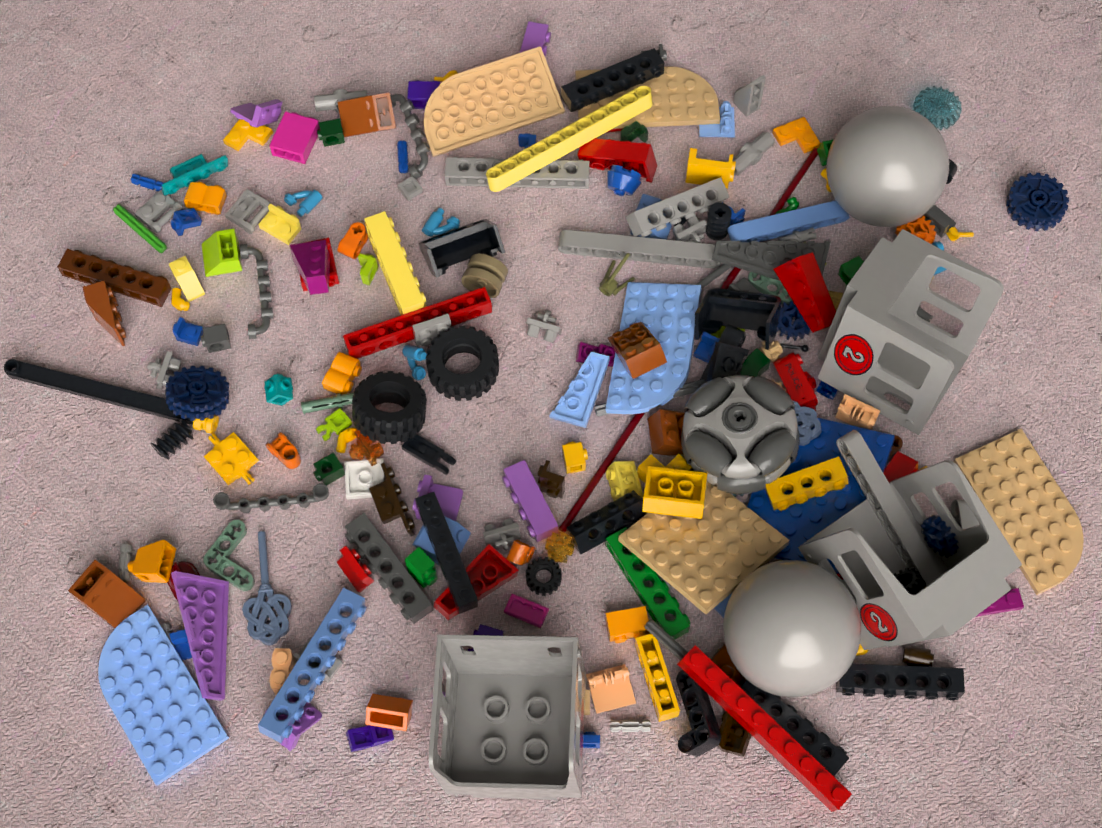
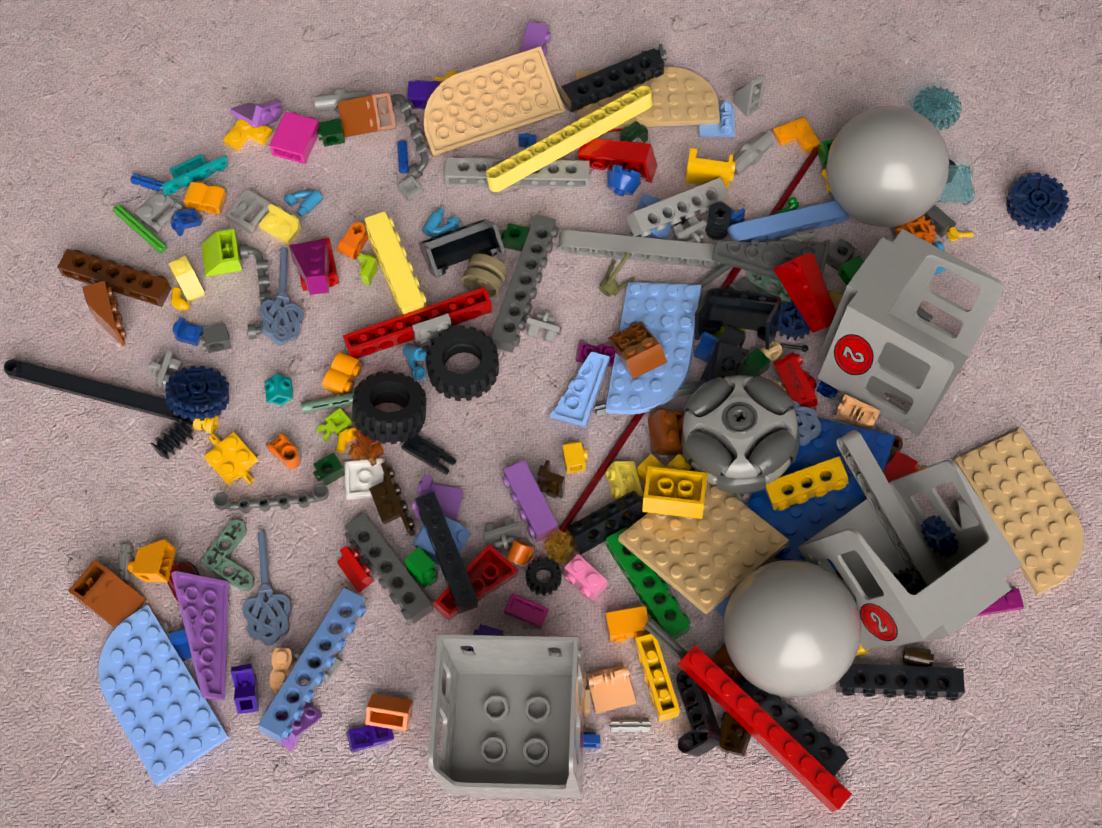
none -> dark purple brick [231,664,259,714]
none -> sand blue piece [259,248,304,345]
none -> dark grey brick [491,214,559,353]
none -> dark green brick [501,223,529,252]
none -> bright pink brick [564,554,607,601]
none -> dark grey brick [826,239,856,271]
none -> clear light blue panel [936,165,975,205]

